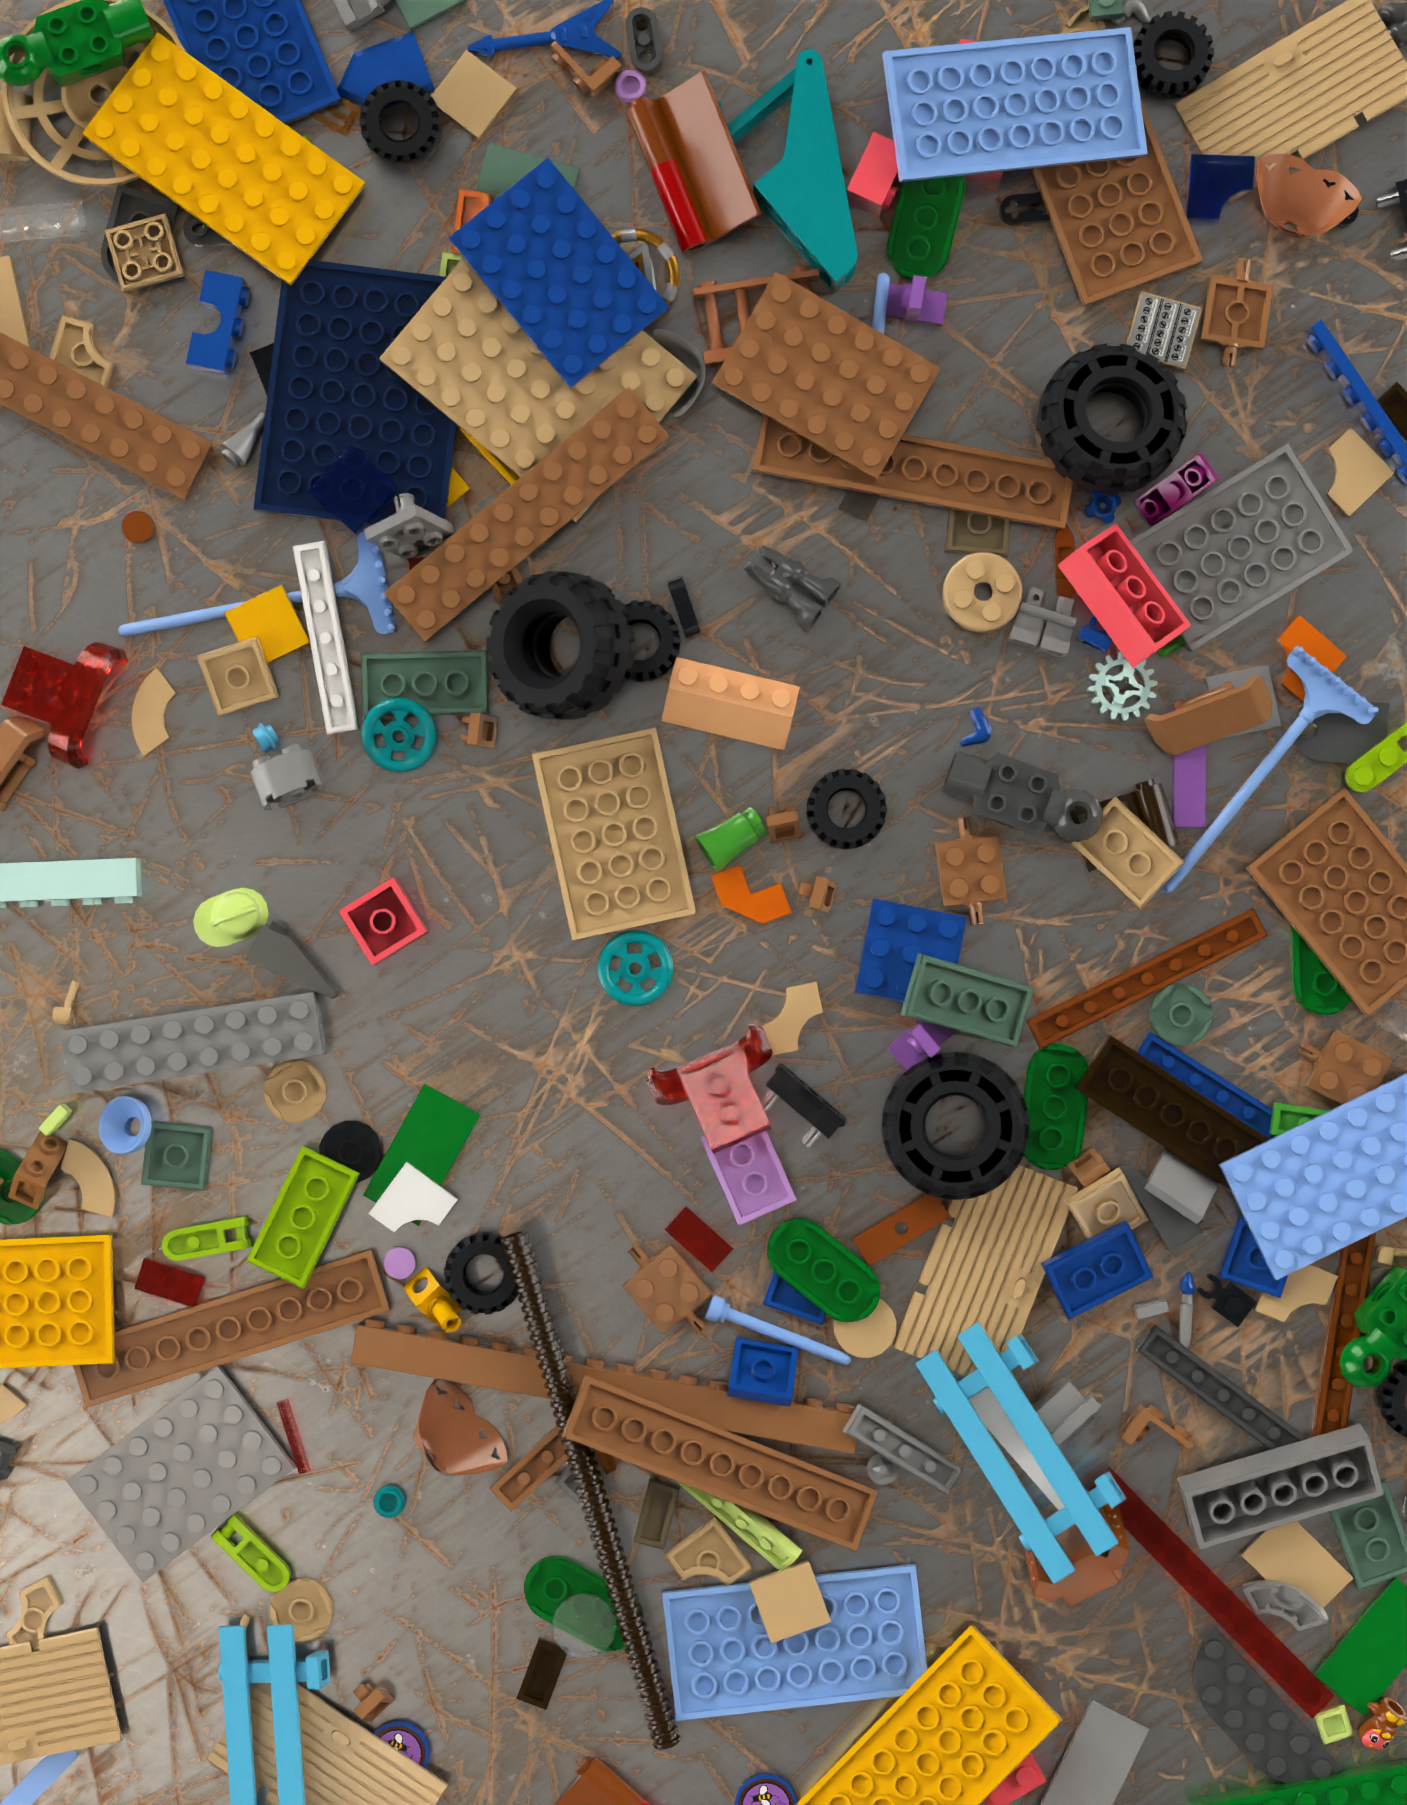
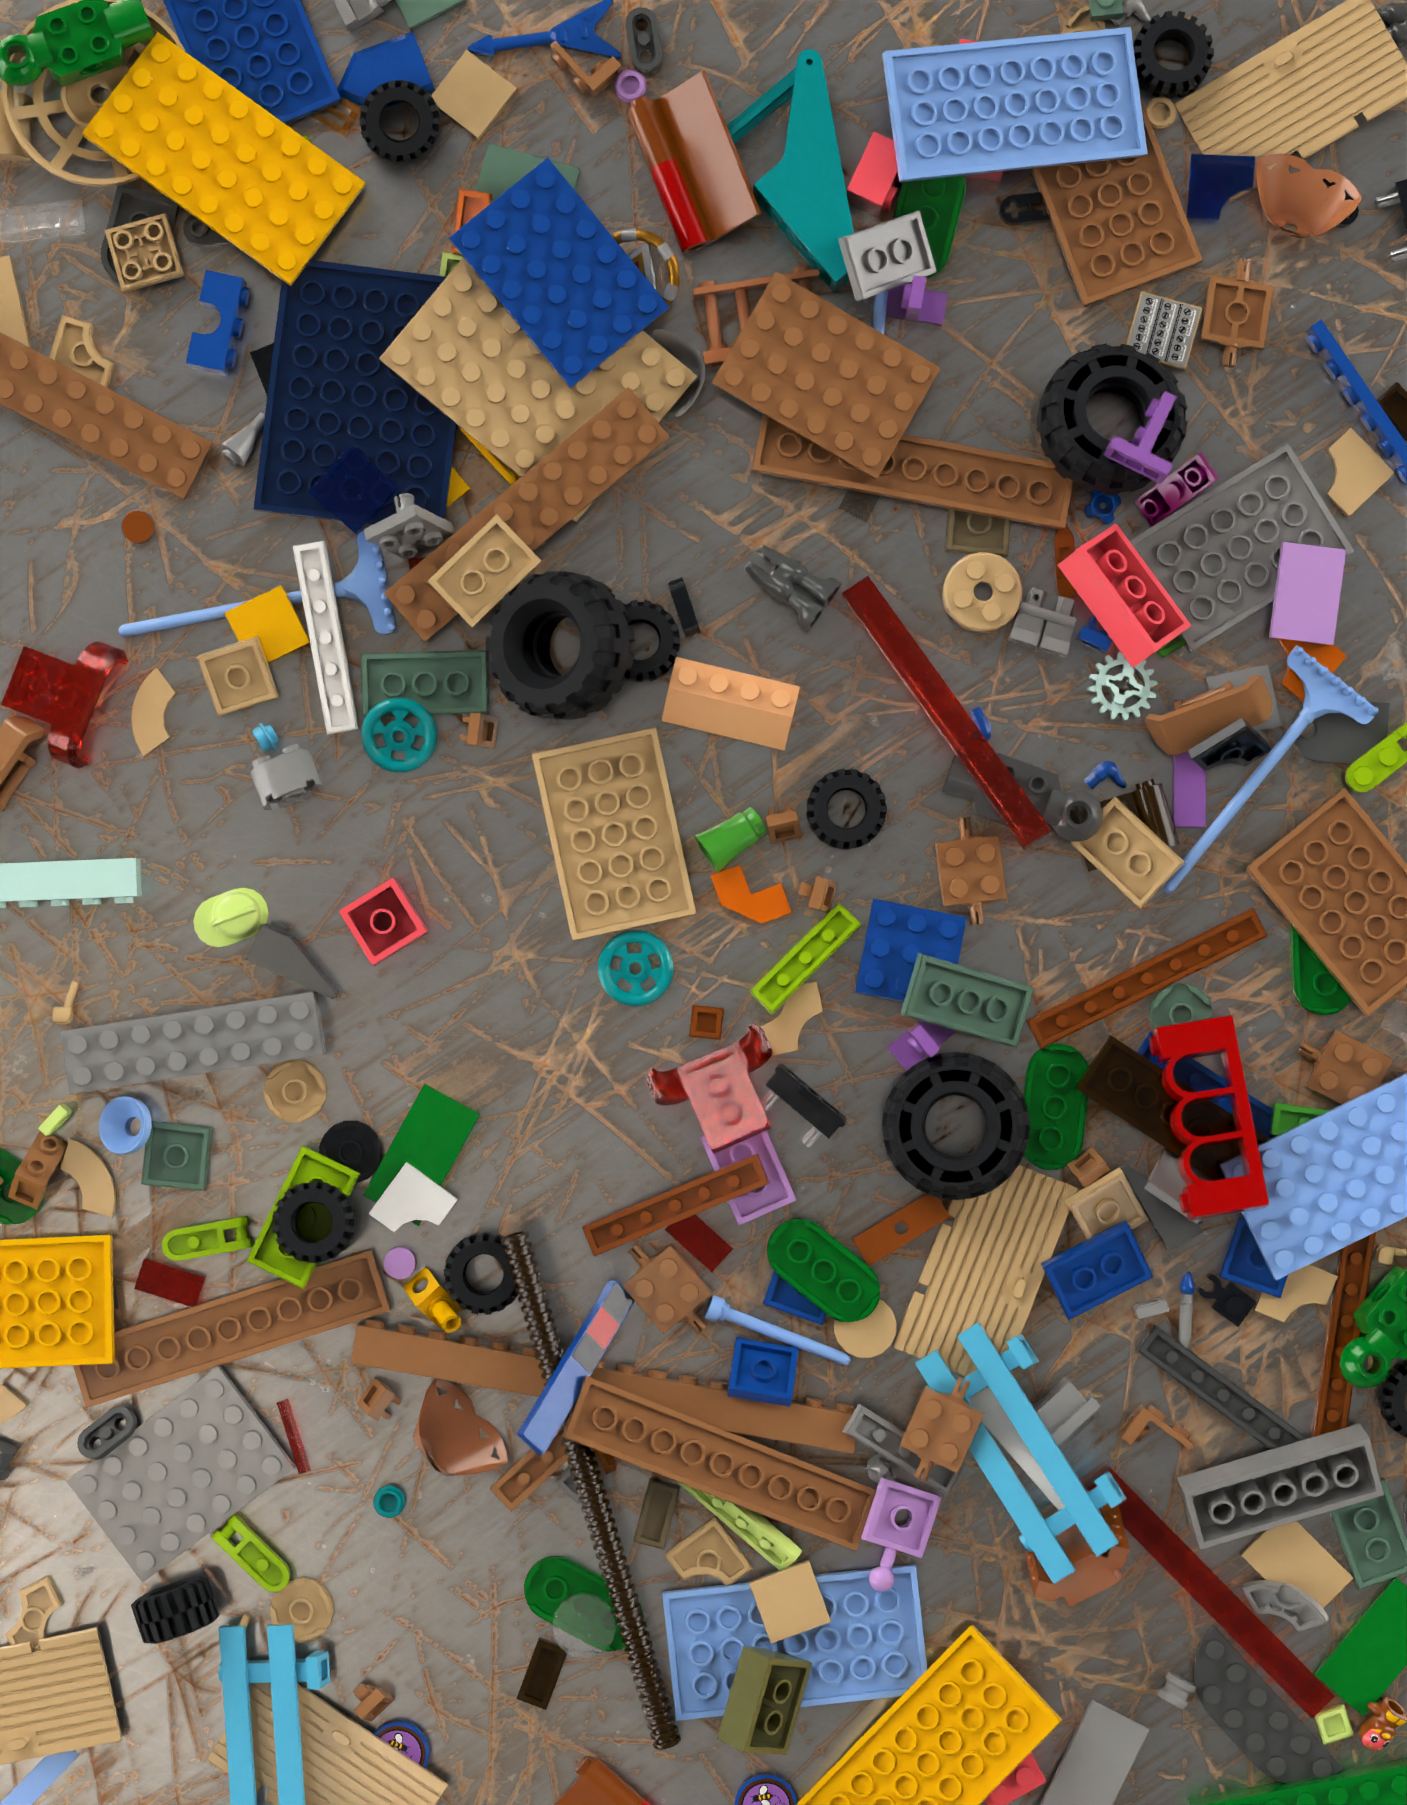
none -> dark grey plate [77,1407,137,1460]
none -> black tyre [131,1577,220,1644]
none -> black tyre [272,1182,357,1263]
none -> medium nougat tile [357,1377,401,1421]
none -> tan plate [428,514,542,628]
none -> tile [516,1280,635,1454]
none -> dark orange plate [582,1154,770,1256]
none -> dark orange tile [689,1005,724,1040]
none -> olive slope [717,1646,812,1755]
none -> lime tile [749,903,862,1015]
none -> light grey tile [838,211,937,301]
none -> clear red plate [842,576,1051,850]
none -> lavender plate [861,1477,942,1592]
none -> medium nougat plate [899,1377,985,1482]
none -> blue animal [1084,761,1127,790]
none -> medium lavender bracket [1103,391,1176,484]
none -> tan tile [1145,97,1176,131]
none -> red fence [1149,1015,1269,1221]
none -> light grey wheel [1157,1671,1196,1710]
none -> black tile [1188,718,1271,771]
none -> lavender tile [1269,542,1346,645]

